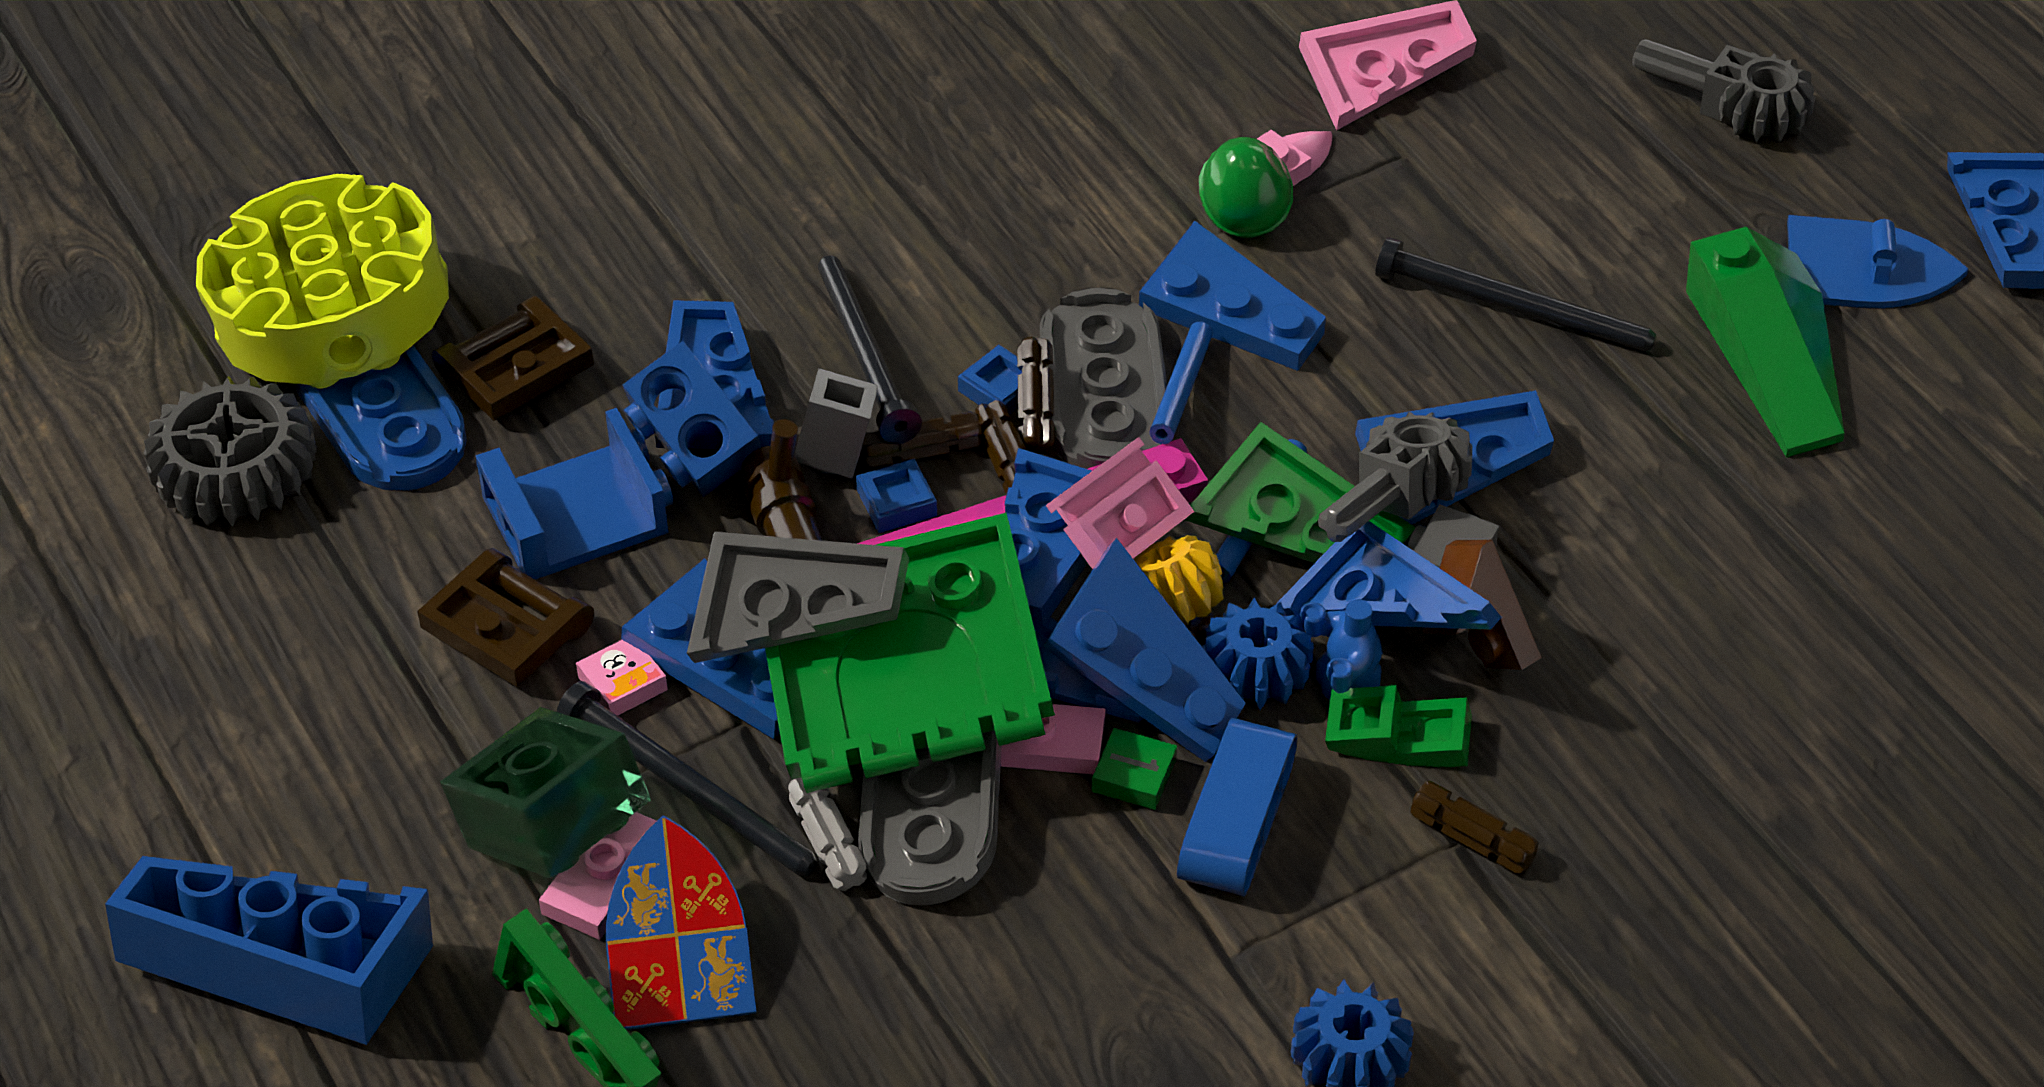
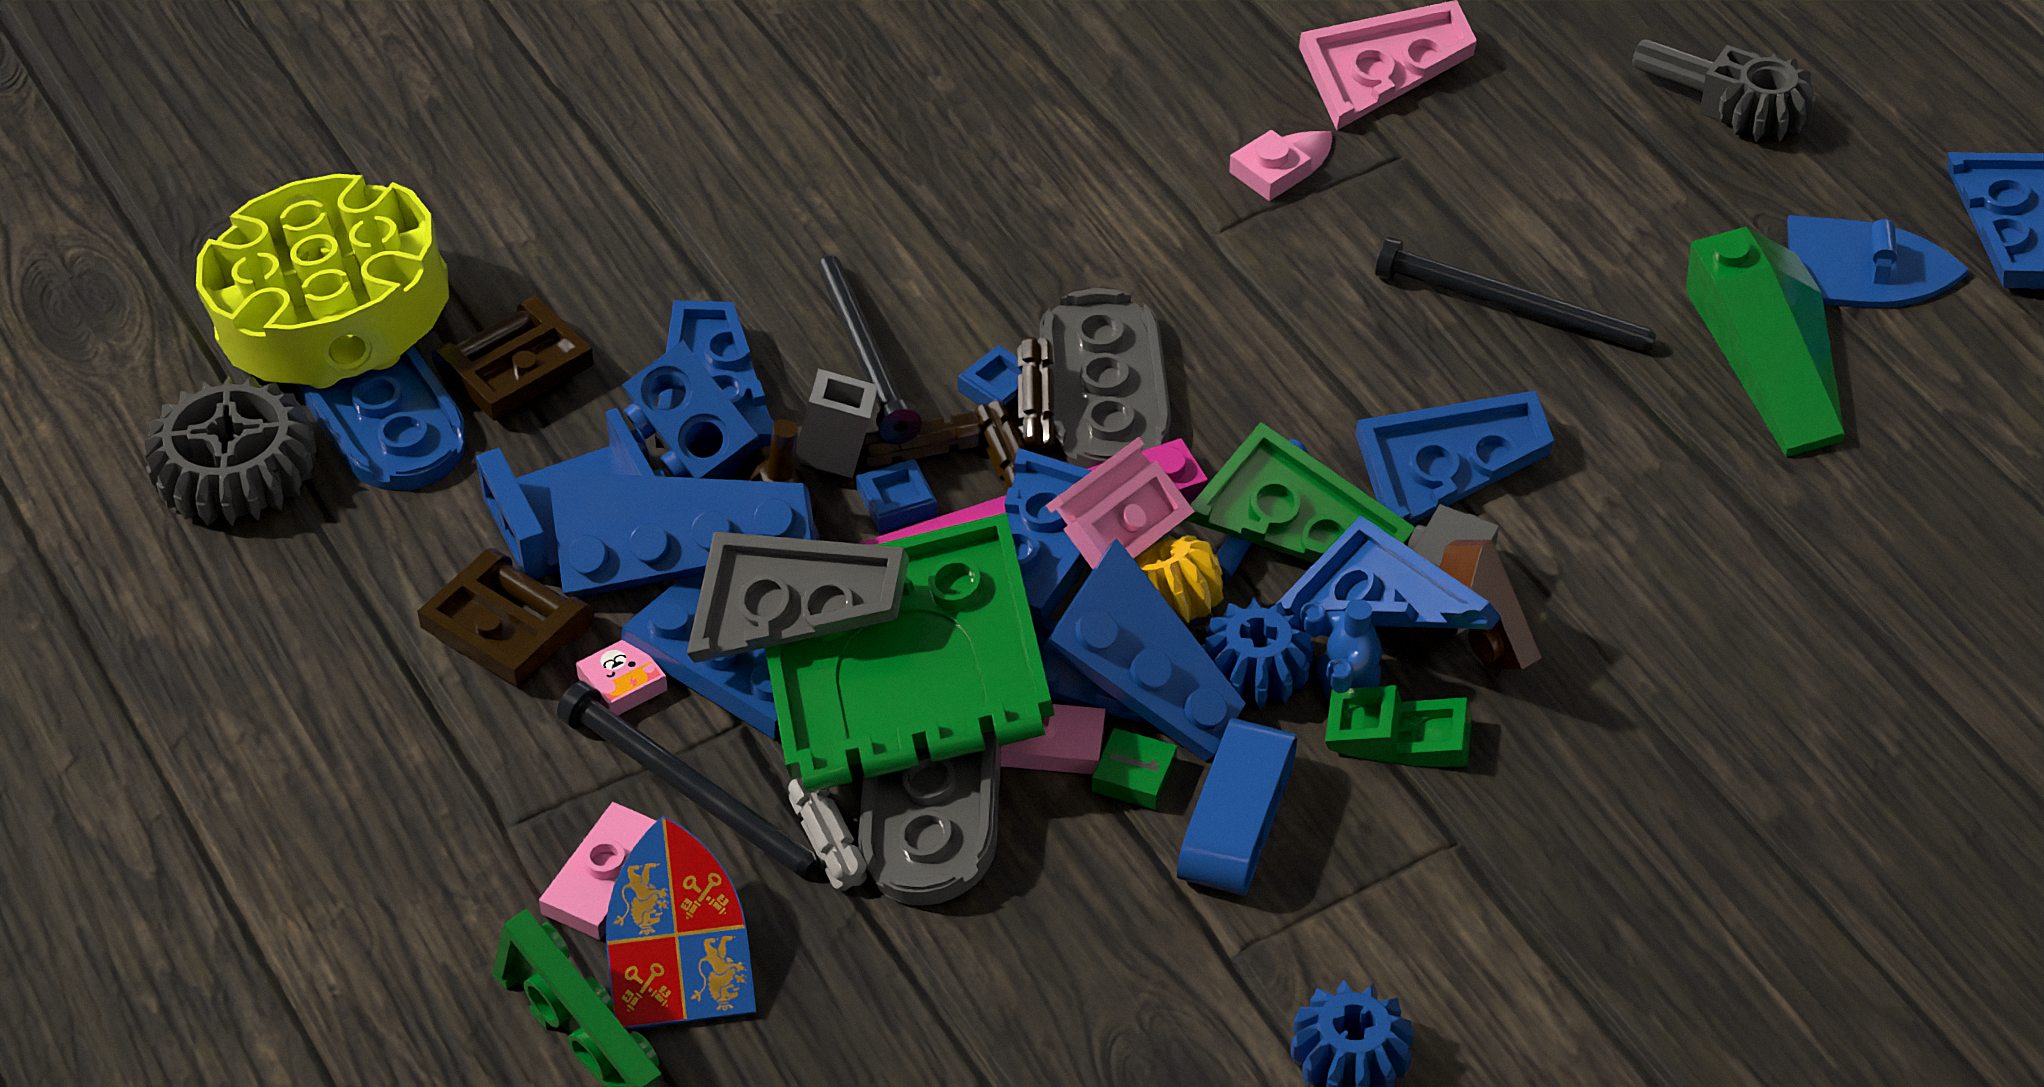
blue wedge [105,856,433,1045] -> none
clear green brick [440,707,651,878] -> none
blue wing [1139,221,1326,371] -> none
blue piece [1149,322,1213,444] -> none
green hat [1199,137,1293,239] -> none
dark grey gear [1318,412,1473,542] -> none
dark brown axle [1410,781,1539,874] -> none
none -> blue wing [548,471,816,598]

